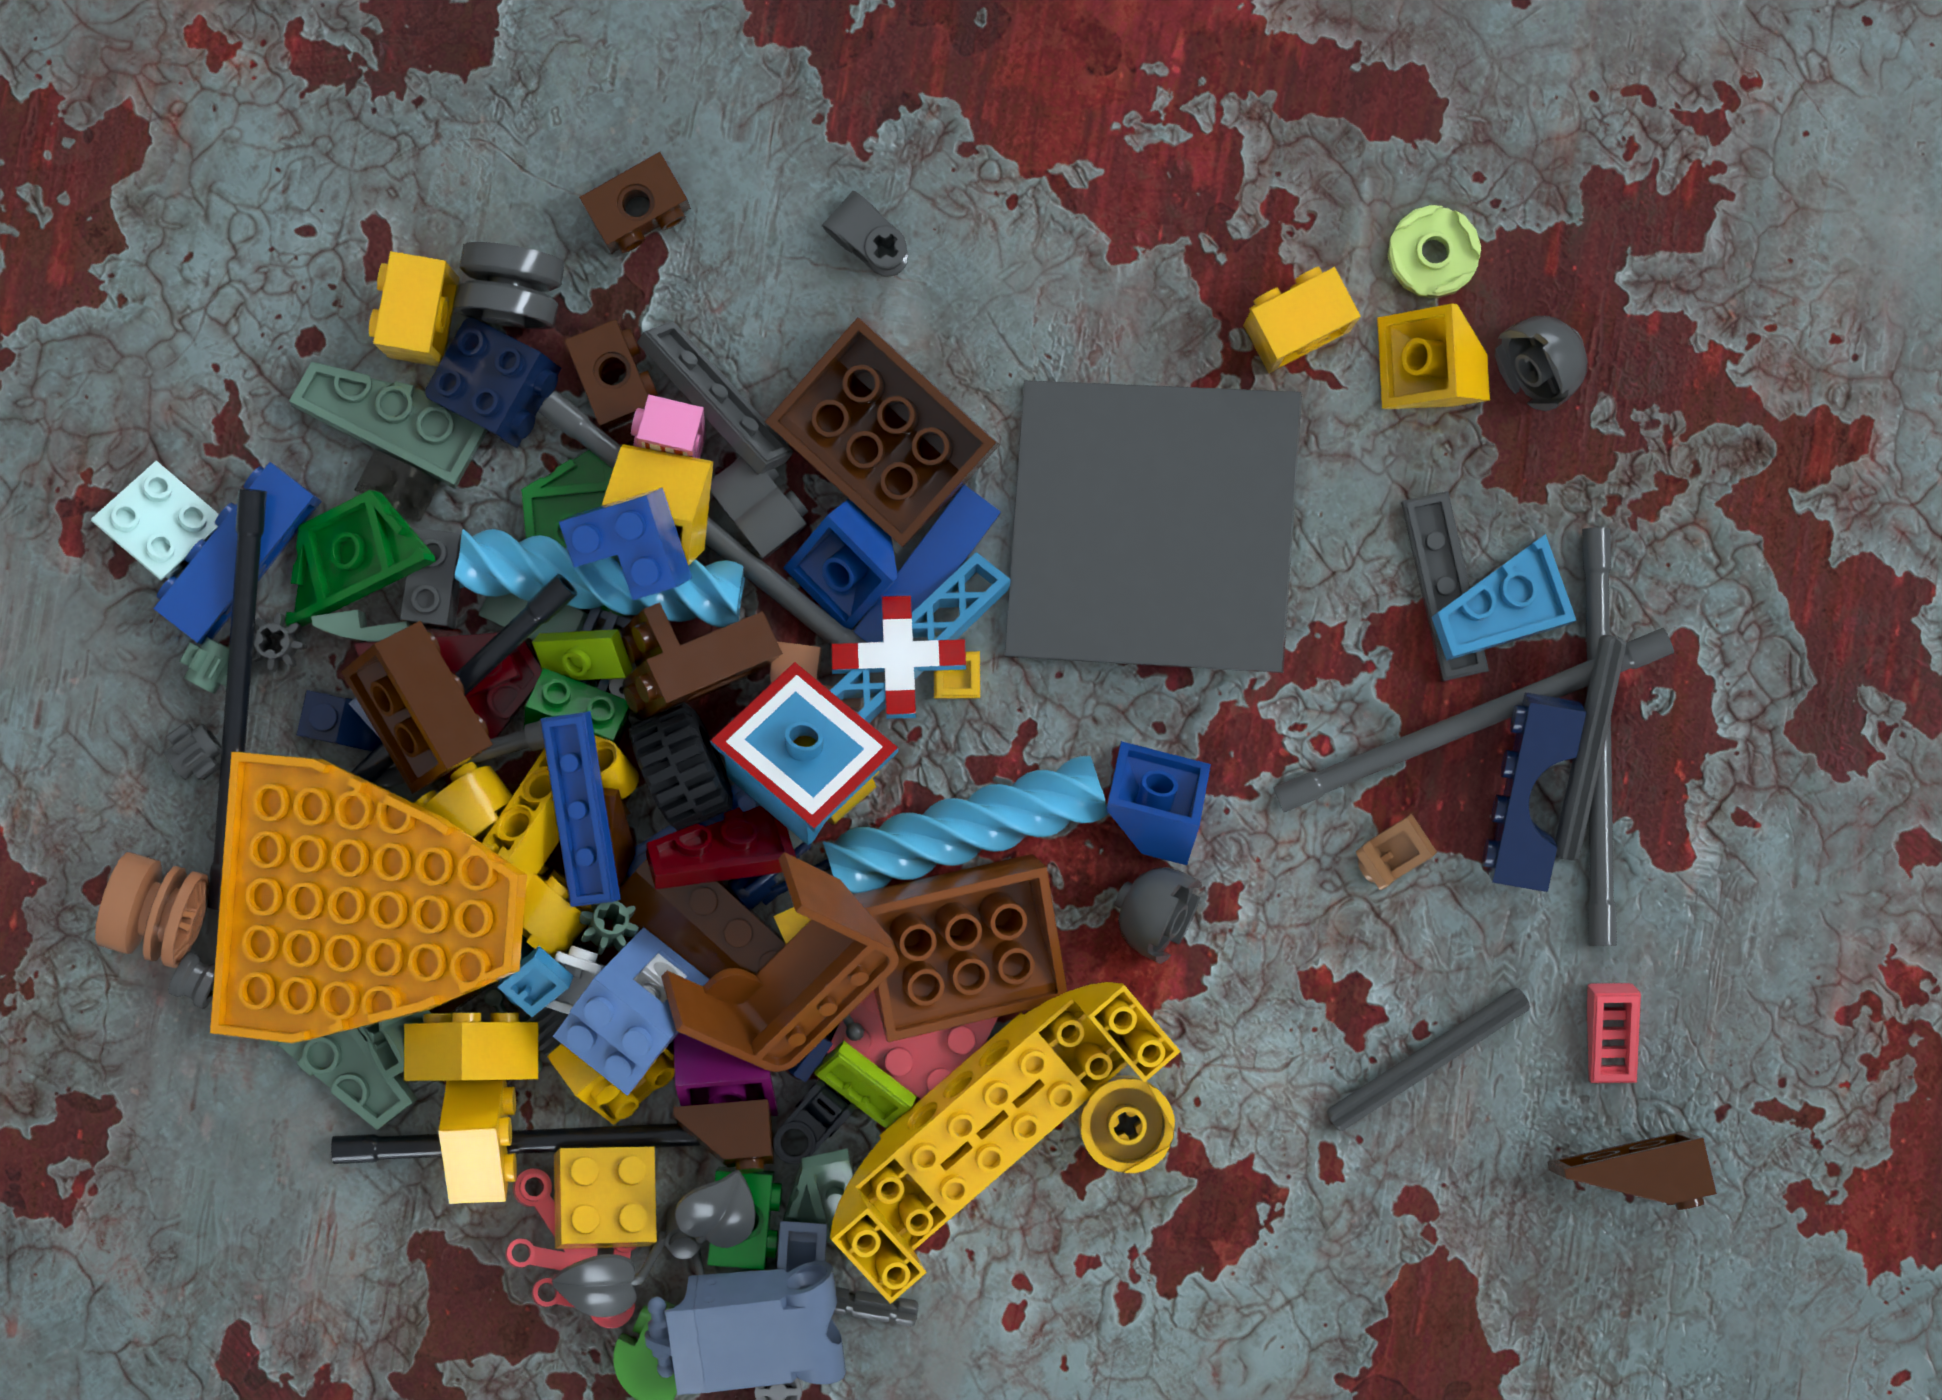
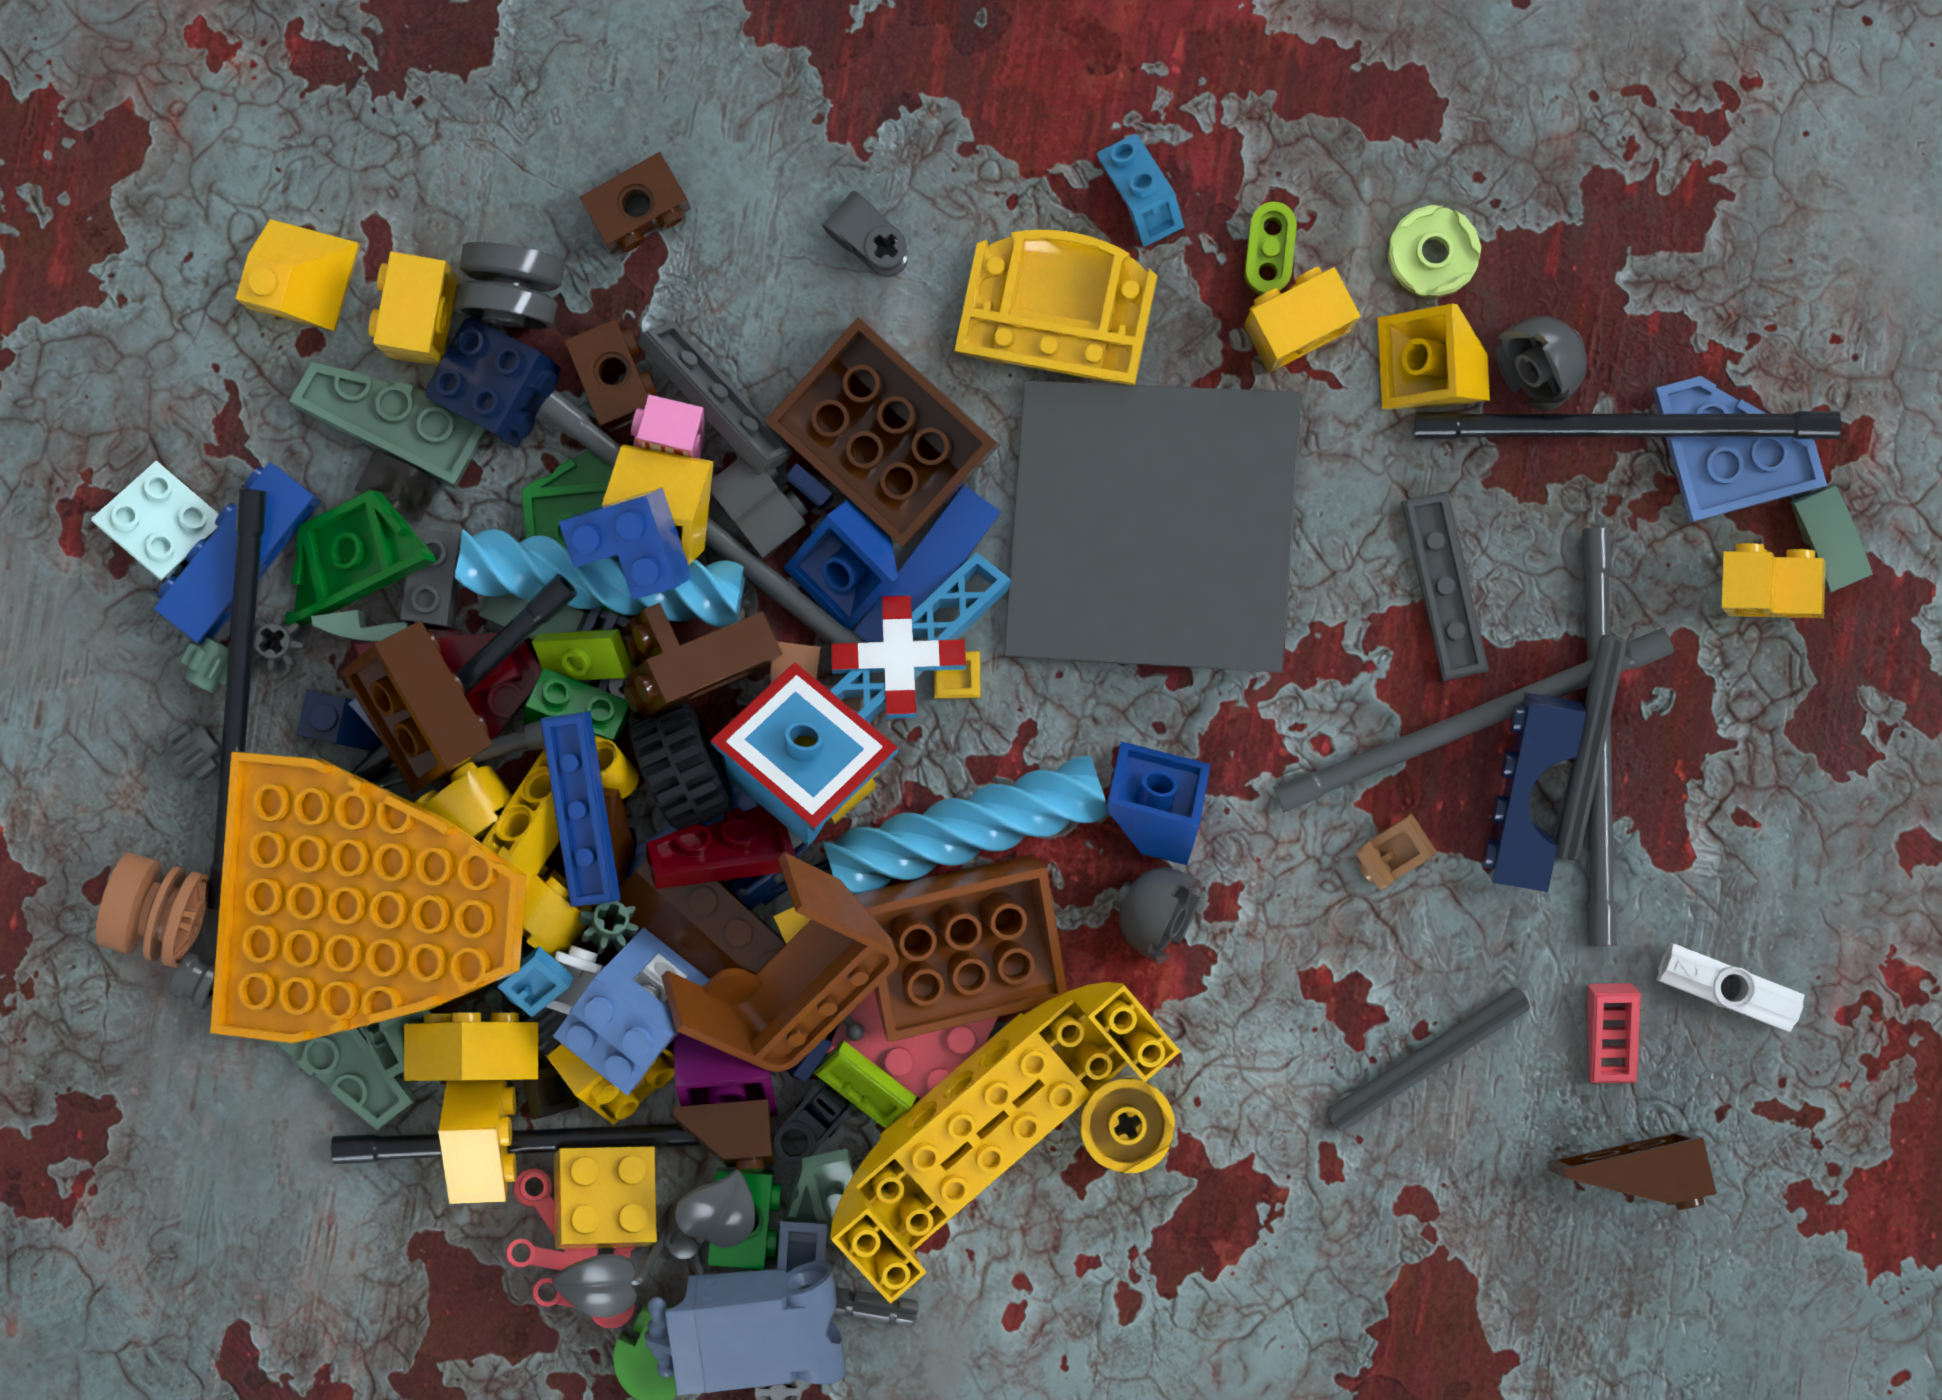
dark azure wing [1431,534,1577,661] -> none
none -> yellow slope [235,219,360,332]
none -> black plate [522,1065,580,1120]
none -> dark blue tile [786,463,834,510]
none -> yellow slope [954,229,1158,385]
none -> dark azure bracket [1097,134,1184,247]
none -> lime plate [1244,202,1297,295]
none -> black piece [1415,411,1841,439]
none -> medium blue plate [1652,376,1827,523]
none -> white piece [1656,943,1805,1032]
none -> yellow brick [1722,543,1826,618]
none -> sand green slope [1790,483,1873,592]

